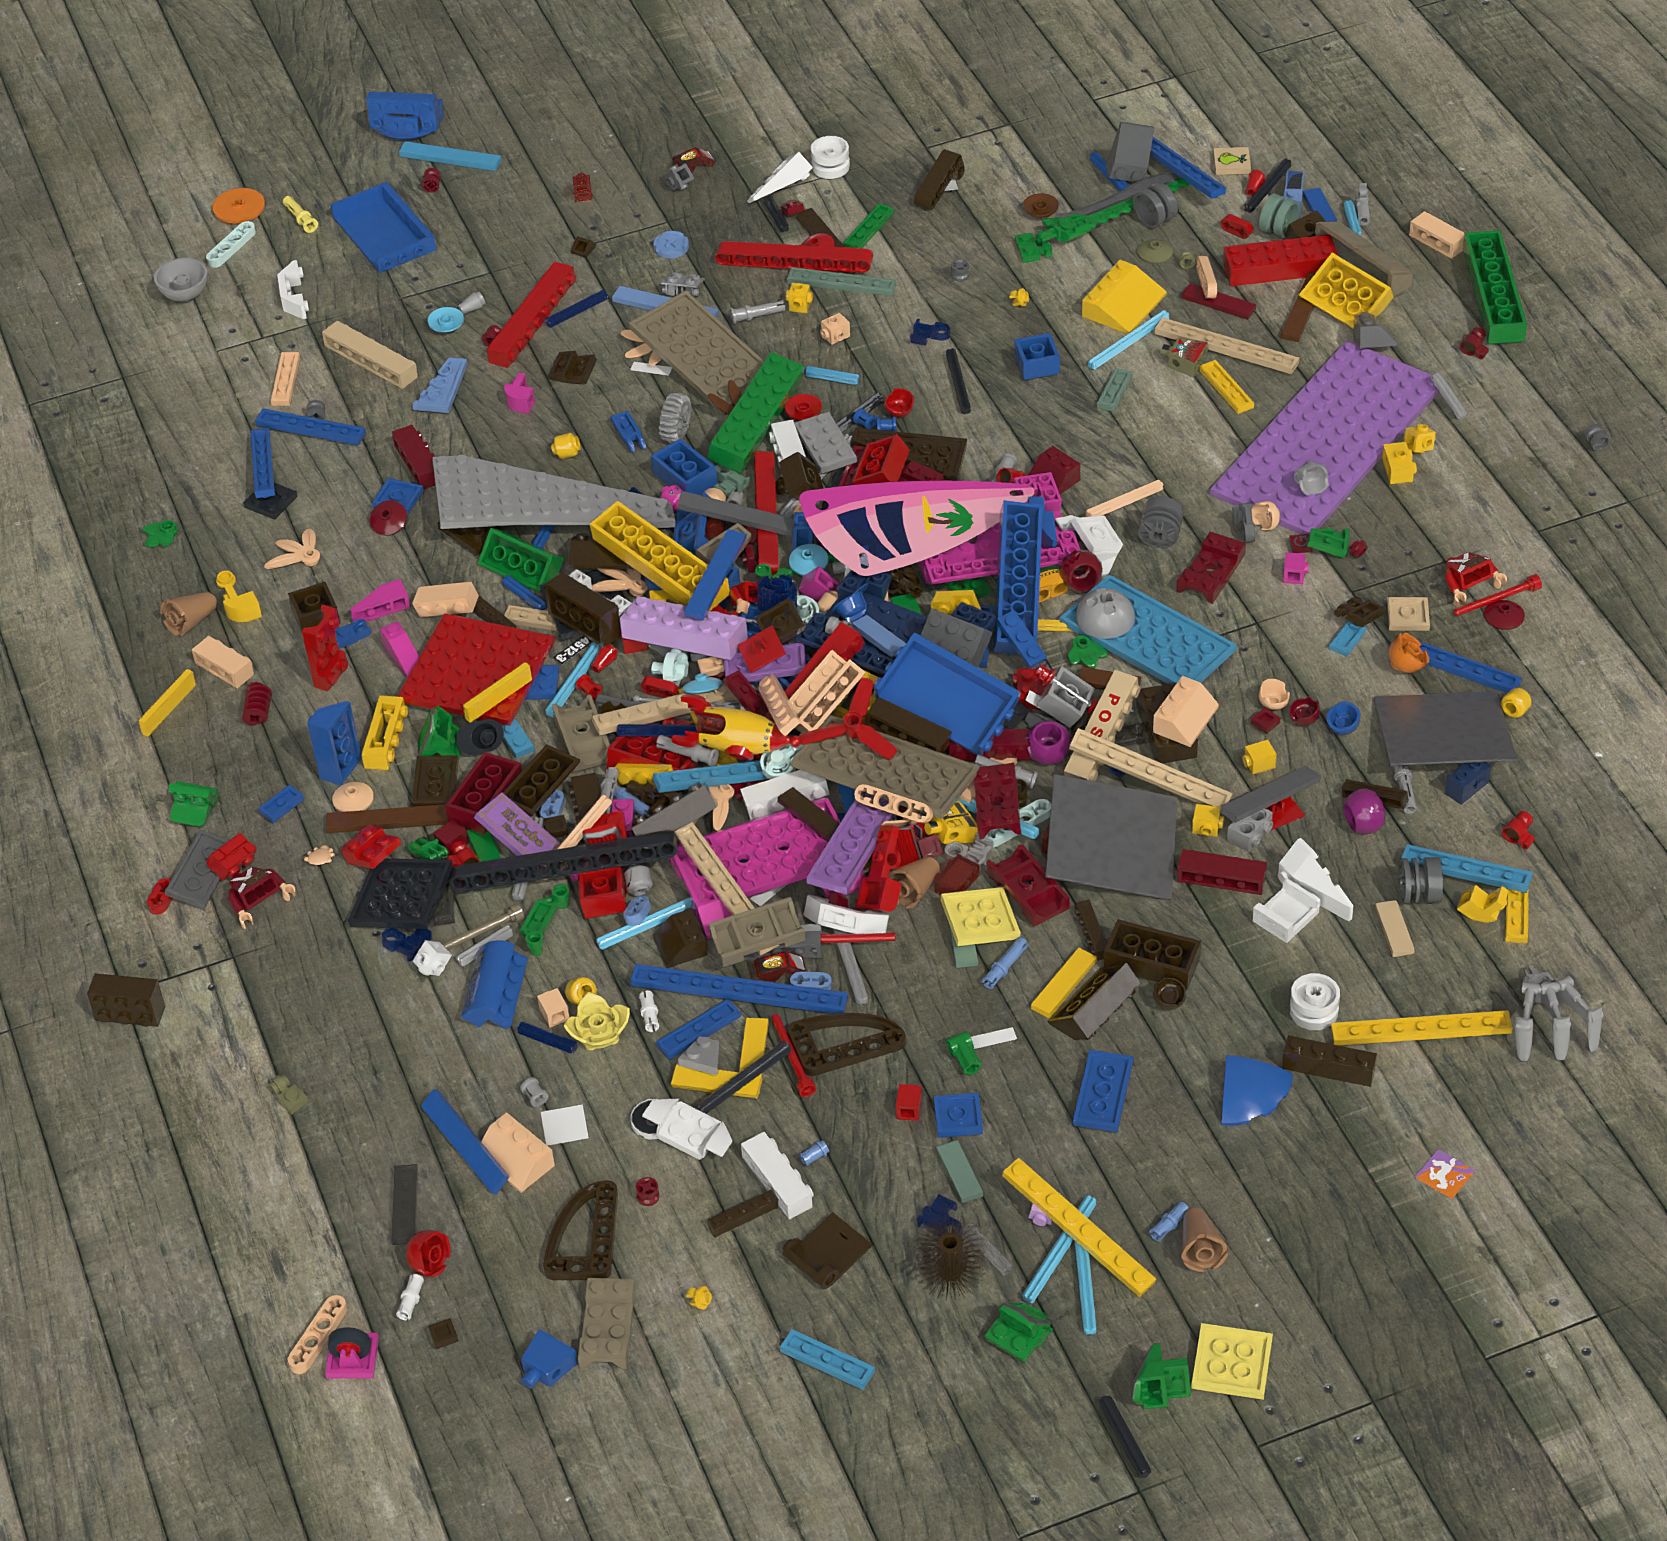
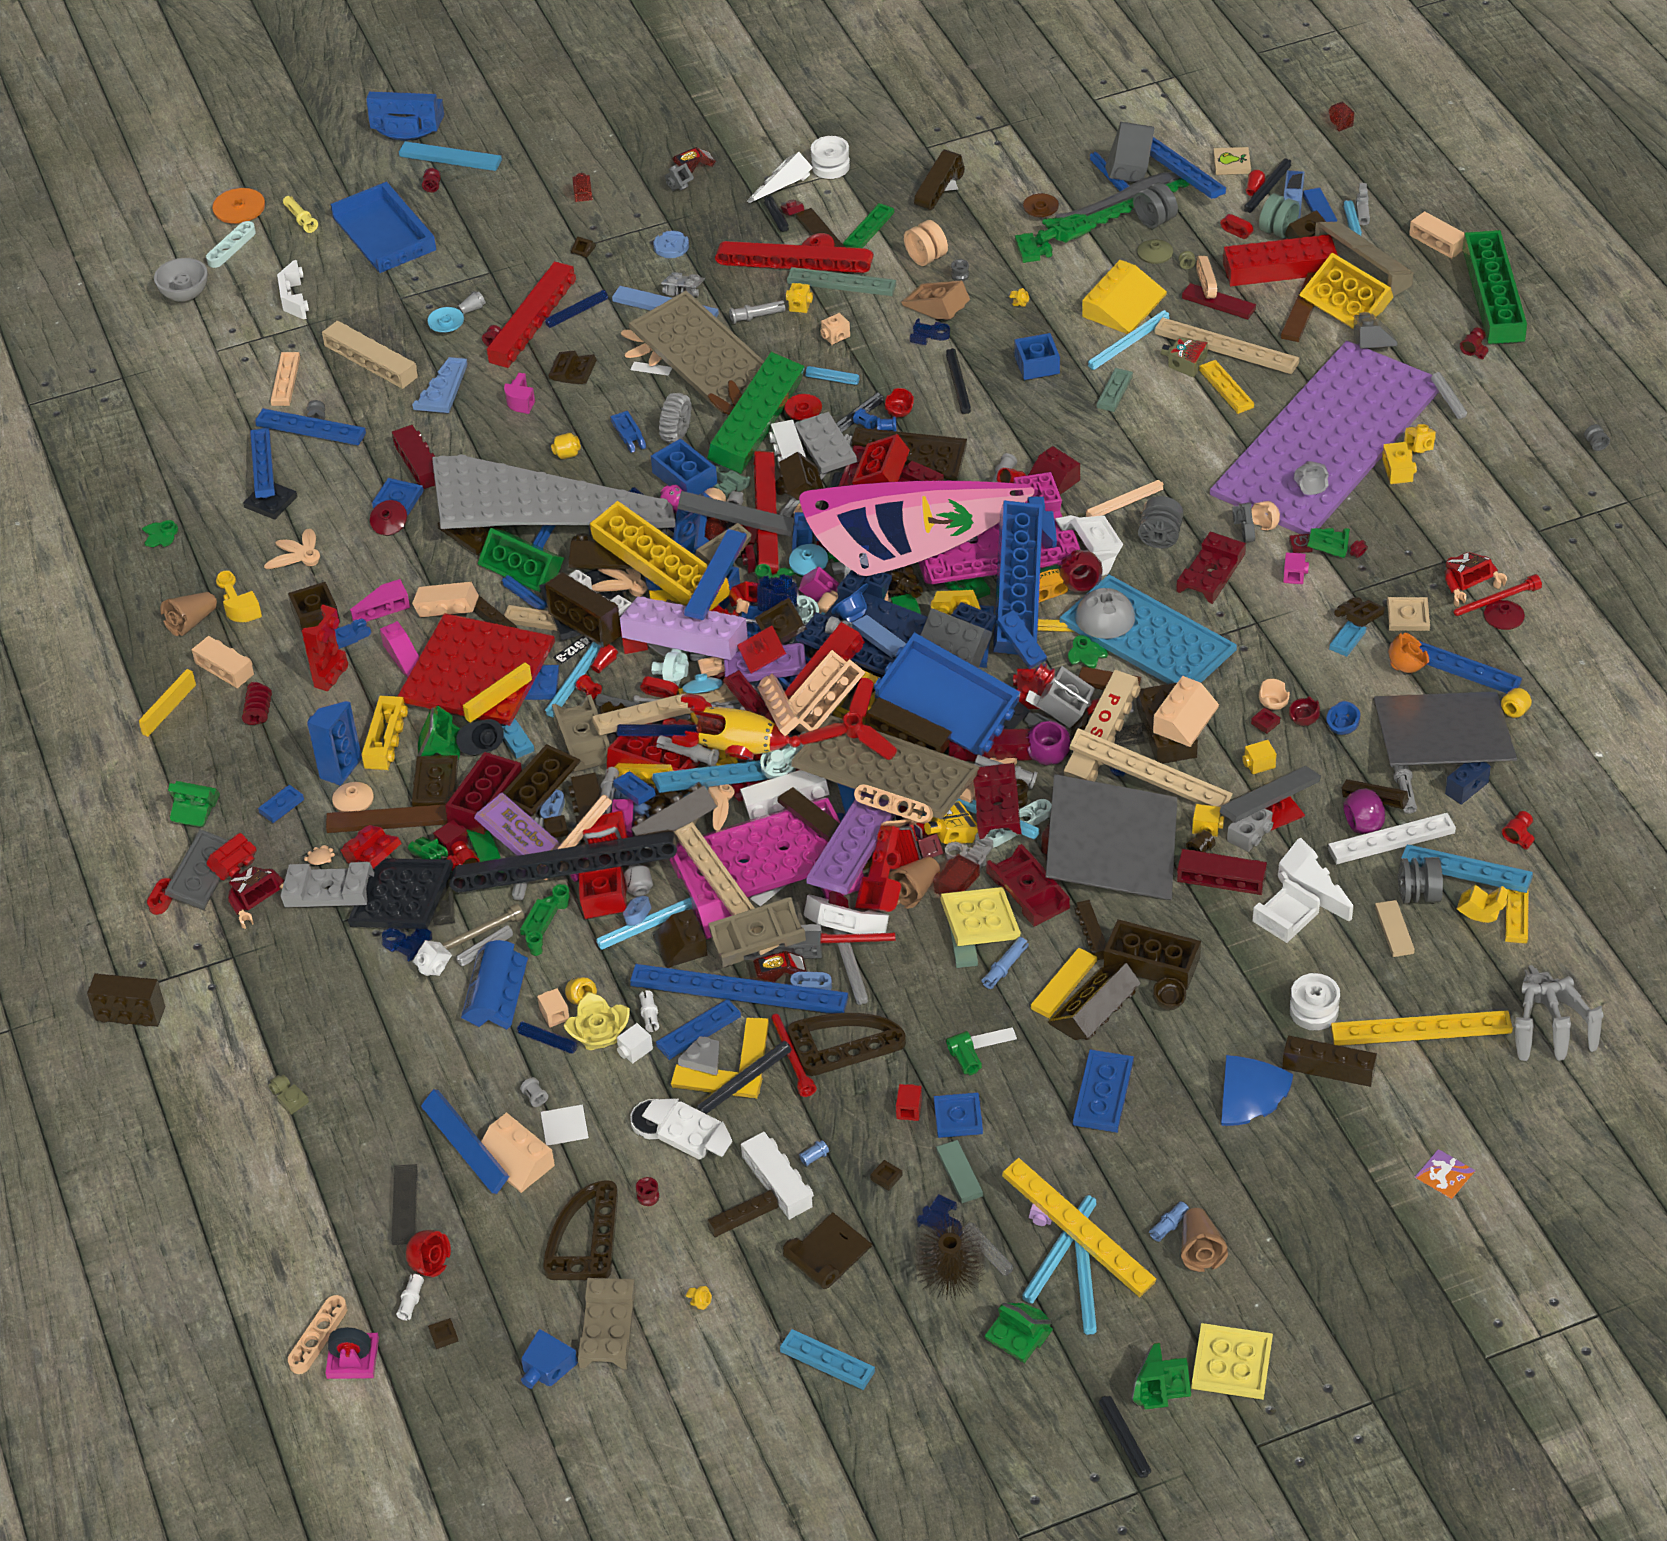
none -> light grey piece [281,862,374,907]
none -> blue plate [613,771,655,805]
none -> white brick [617,1023,653,1064]
none -> dark brown plate [870,1160,903,1191]
none -> medium nougat slope [901,281,970,320]
none -> light nougat wheel [904,220,948,266]
none -> dark brown wheel [1186,830,1216,852]
none -> clear red brick [1328,101,1354,132]
none -> white plate [1328,813,1456,864]

